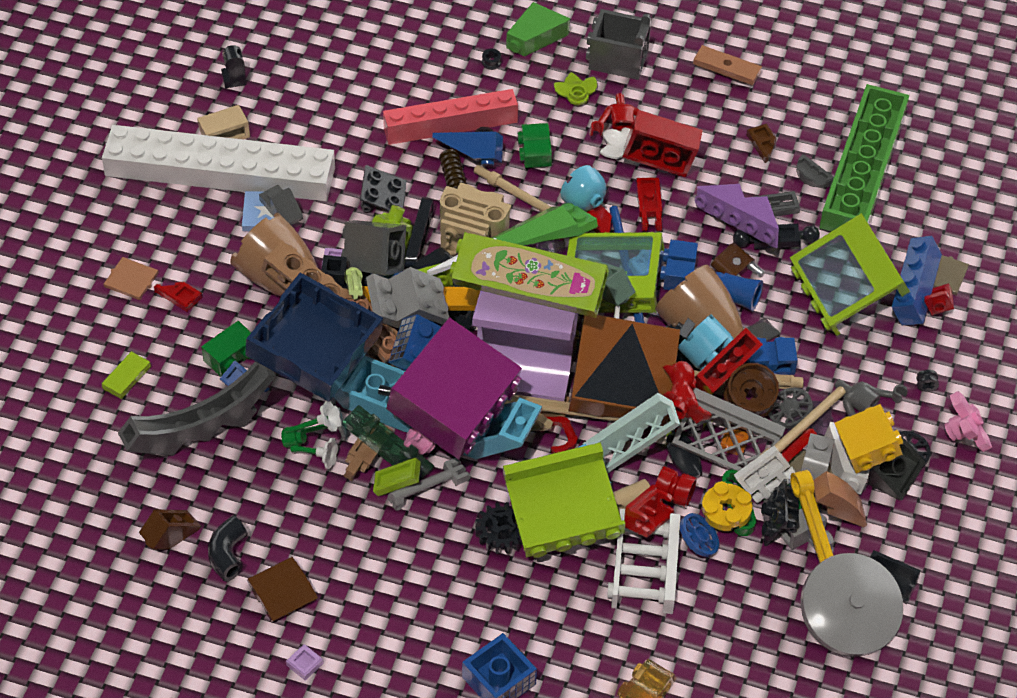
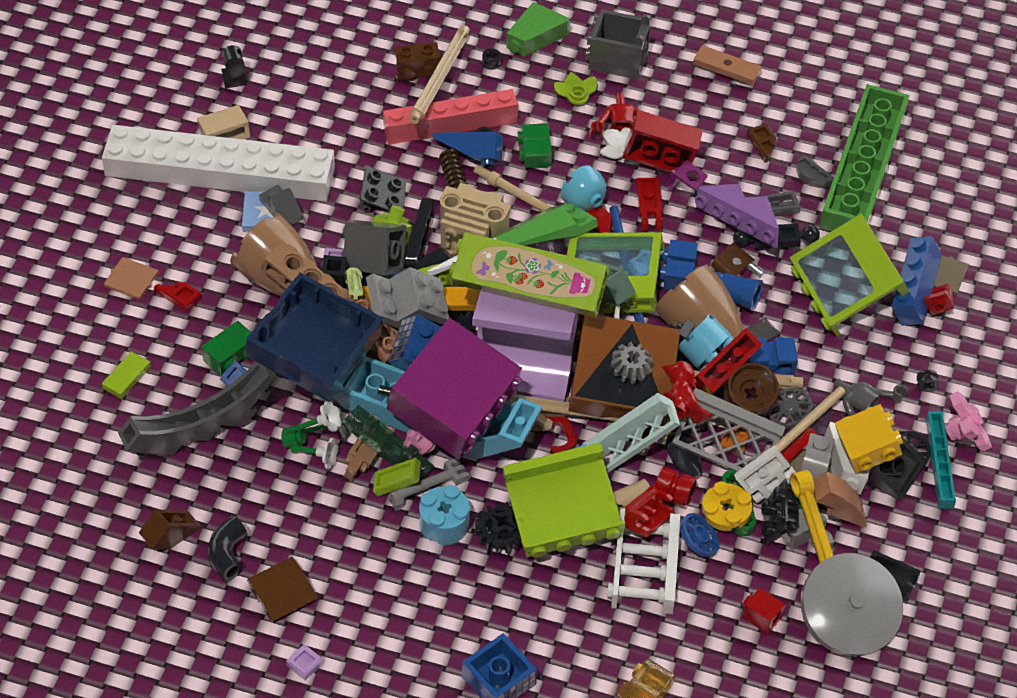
none -> reddish brown bracket [394,42,441,81]
none -> tan piece [409,25,470,124]
none -> medium azure brick [419,485,470,545]
none -> light grey gear [611,341,653,385]
none -> magenta bracket [667,160,708,192]
none -> red brick [742,588,785,635]
none -> teal piece [926,411,956,509]

